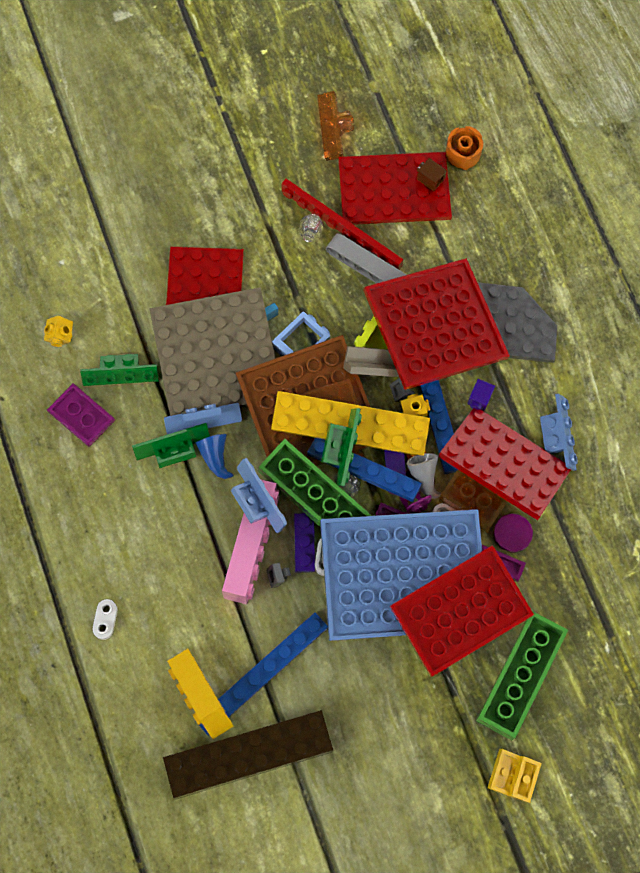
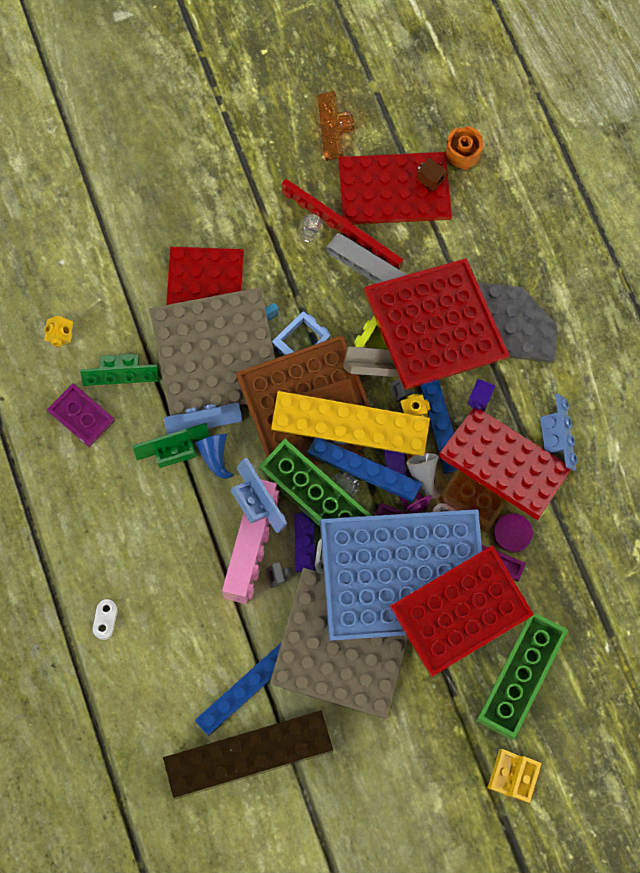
yellow wedge [167,648,234,739] -> none
green bracket [321,408,362,486] -> none
none -> dark tan plate [269,568,408,719]

